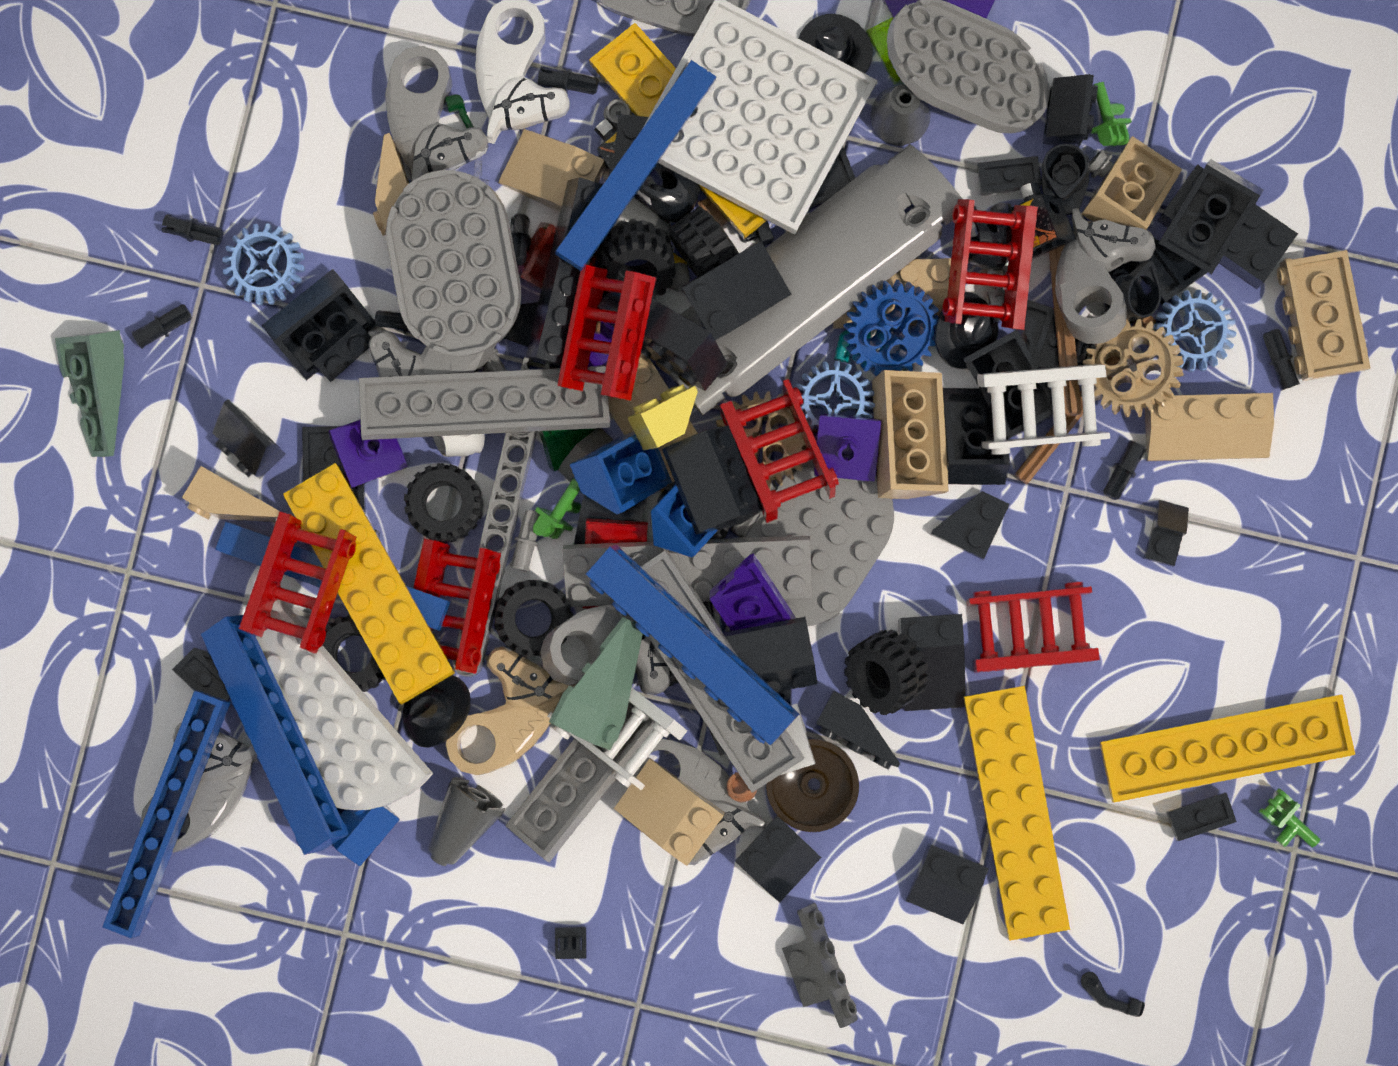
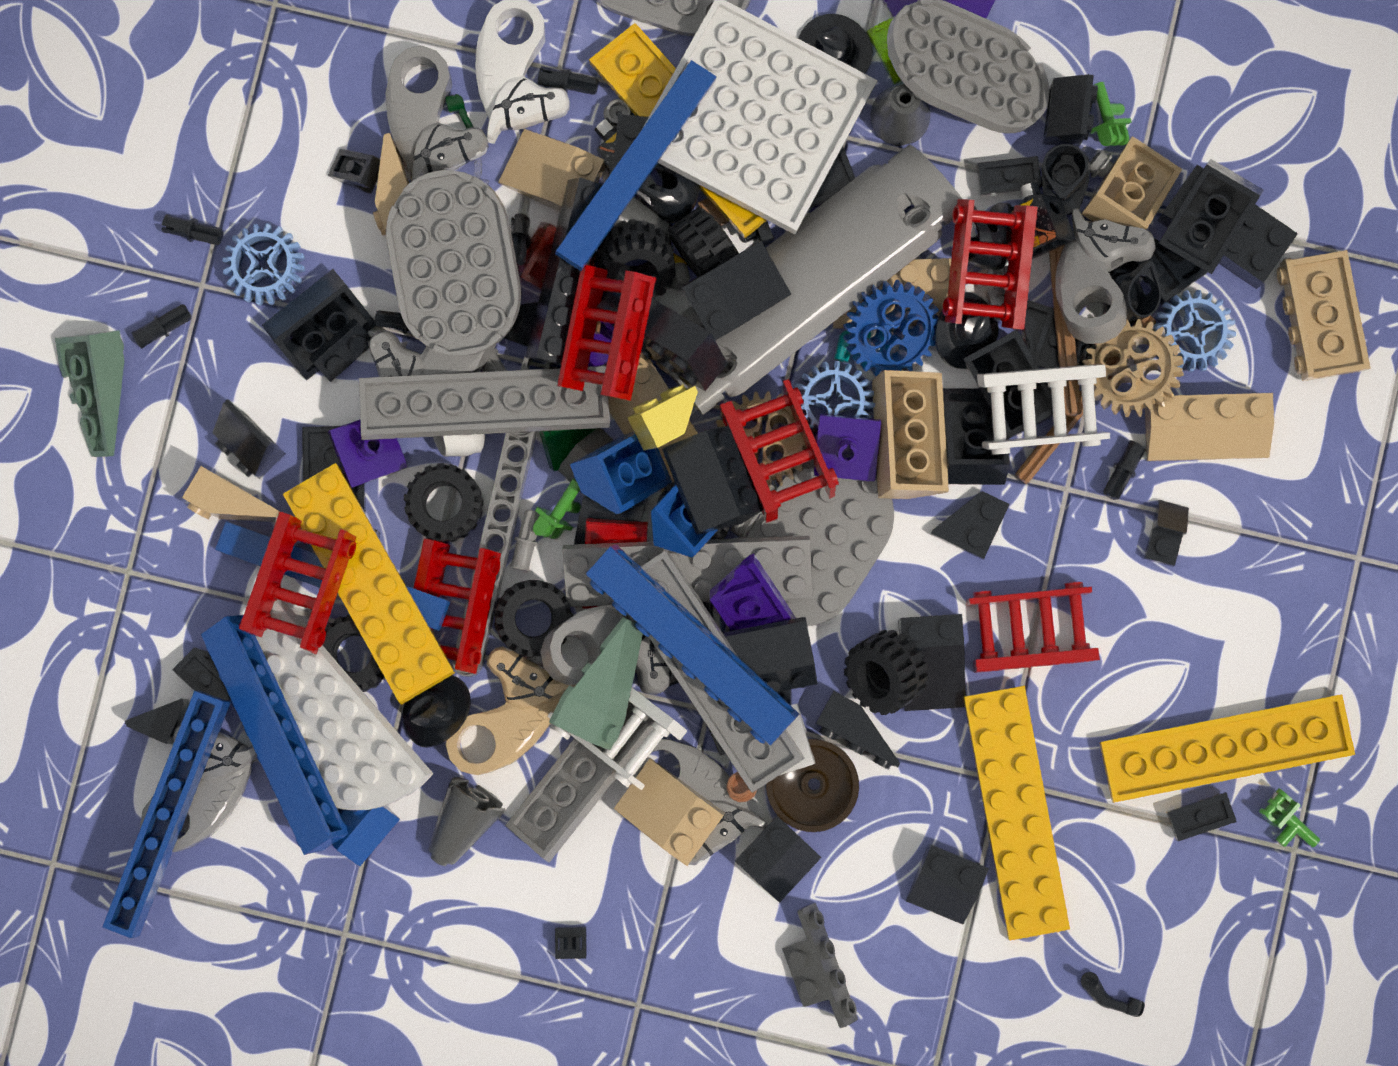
black axle [1263,329,1300,391] -> none
none -> black slope [125,698,189,744]
none -> black slope [328,149,380,194]

